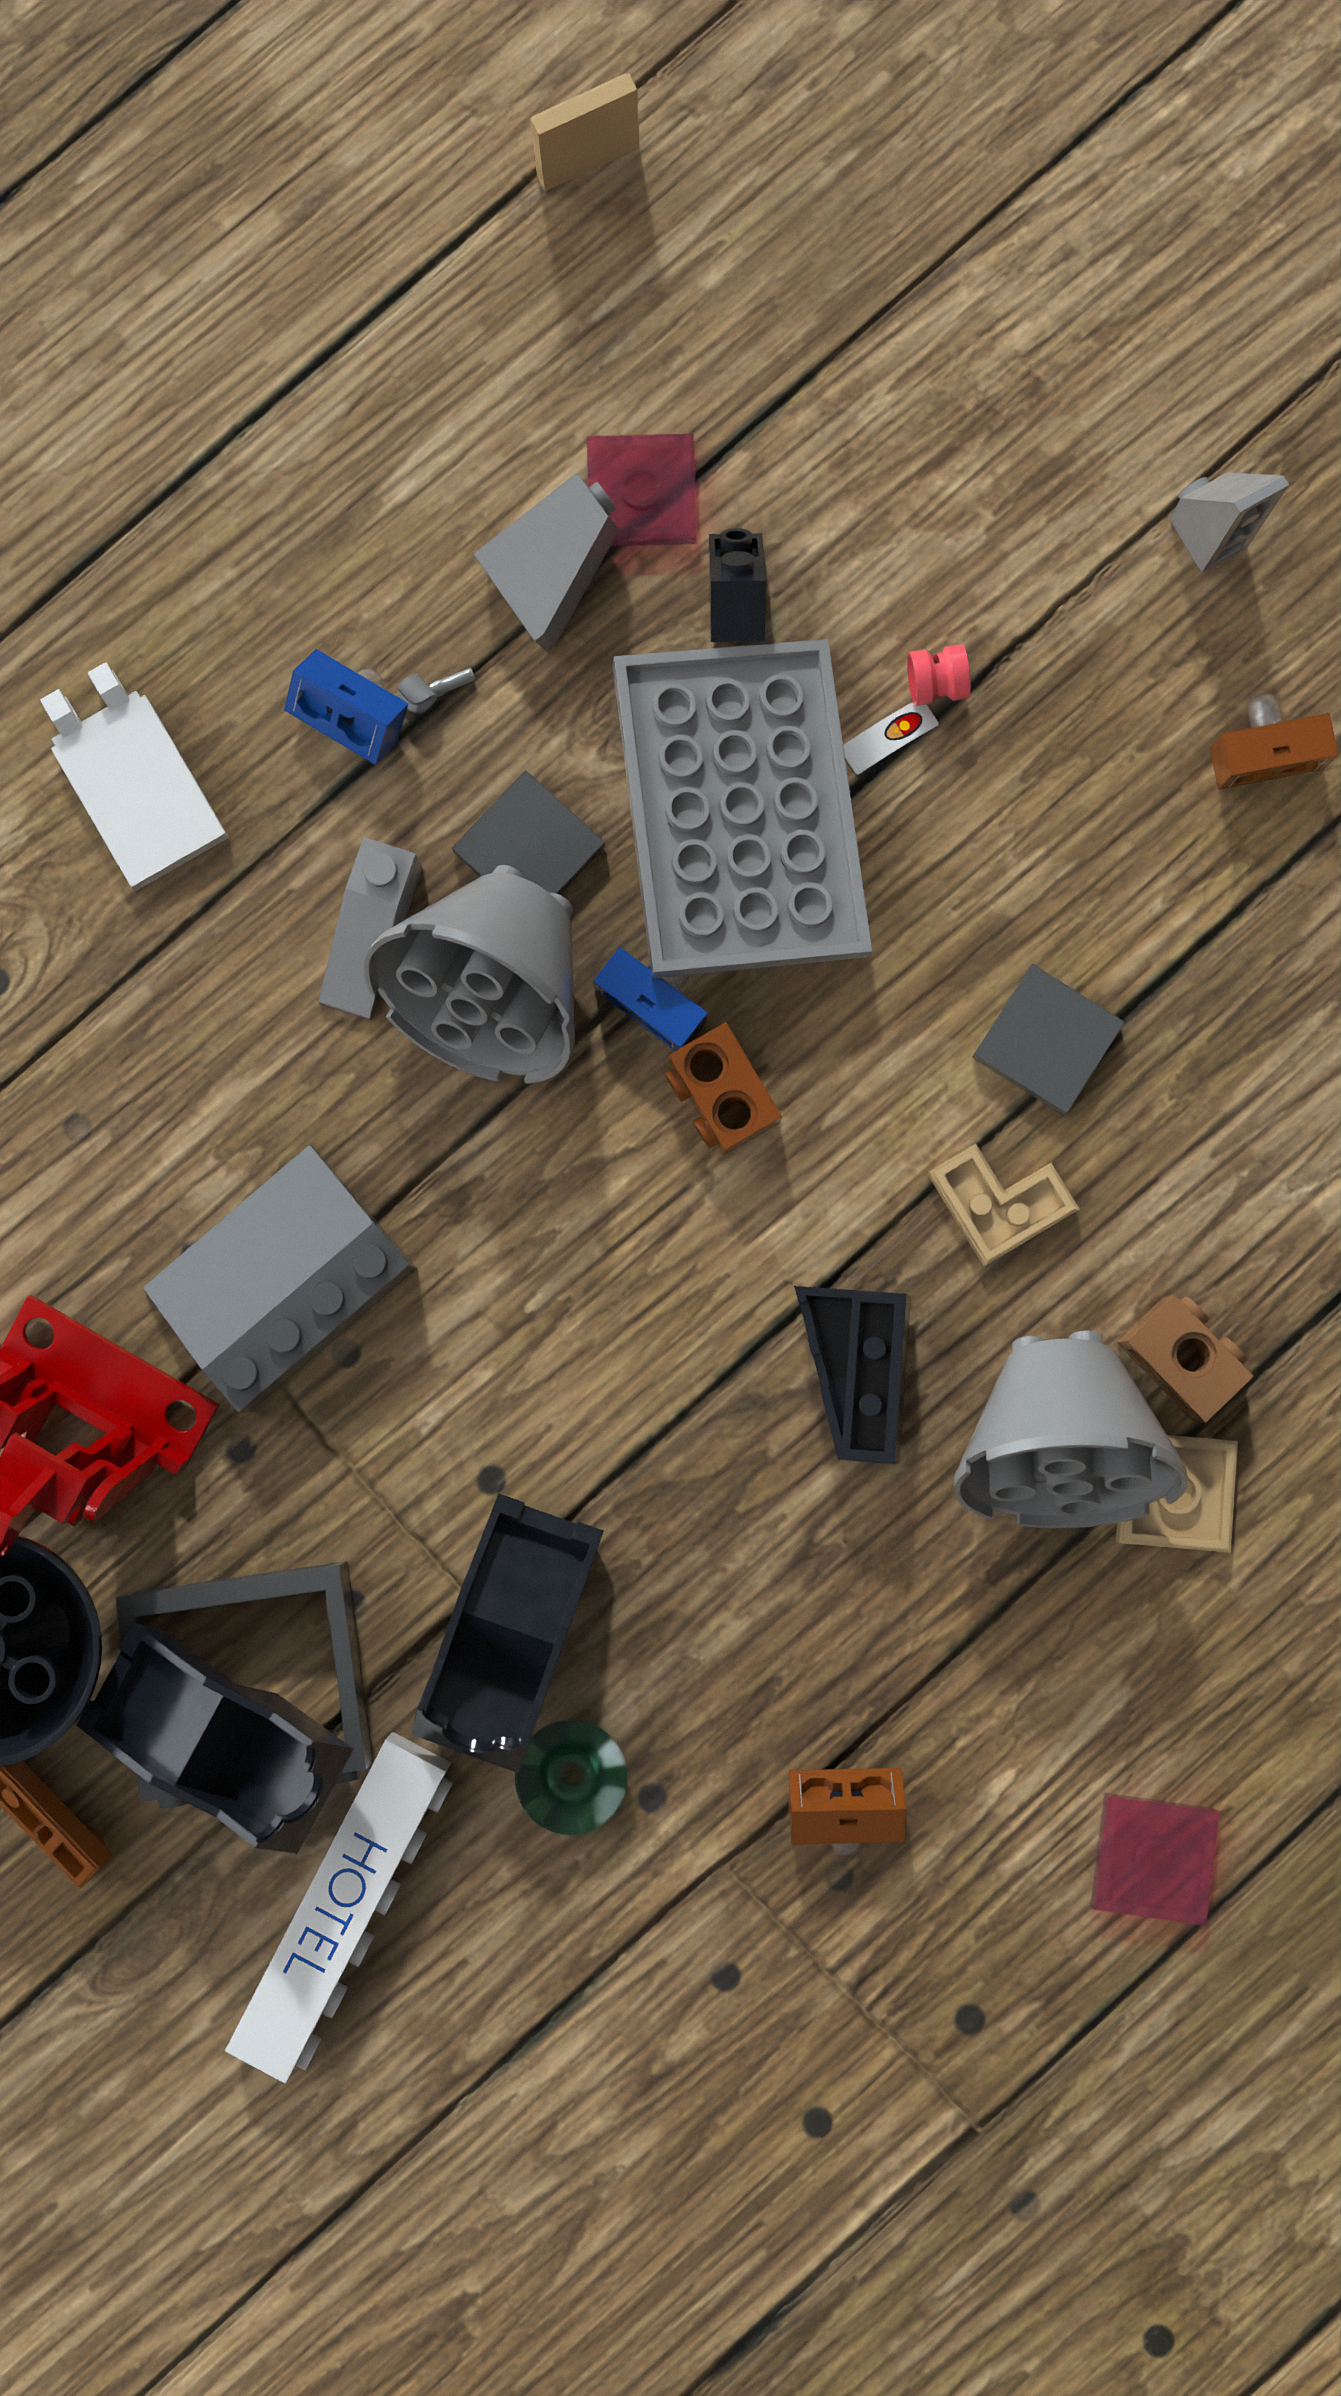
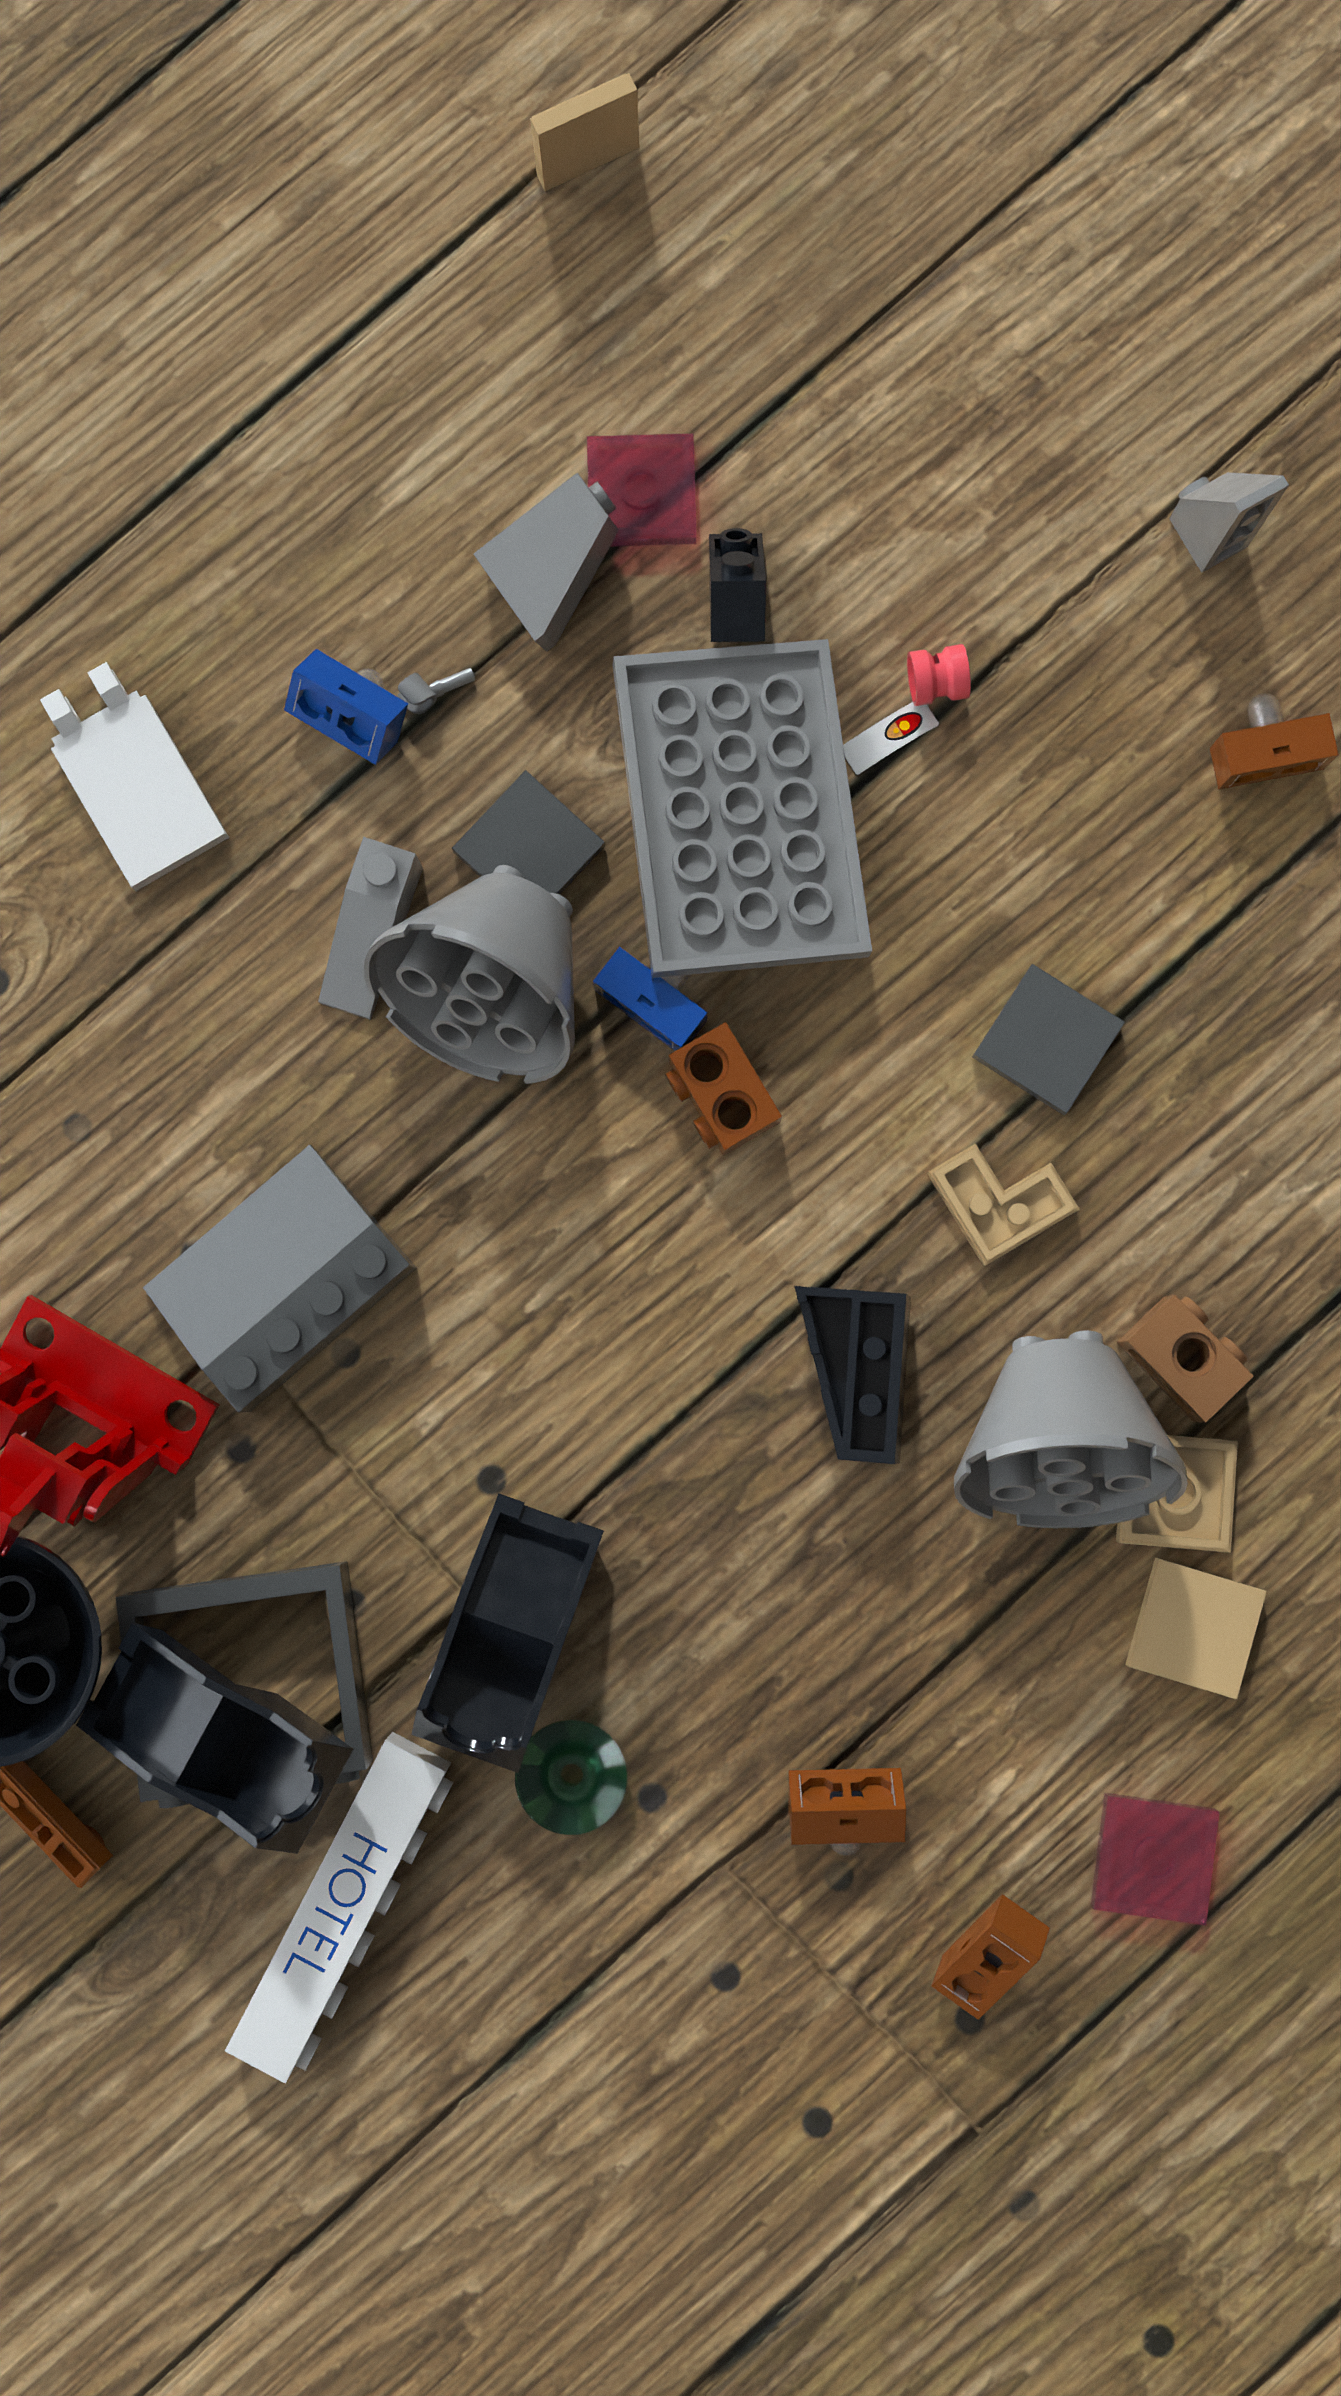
none -> dark orange piece [931,1894,1050,2020]
none -> tan tile [1125,1557,1267,1699]

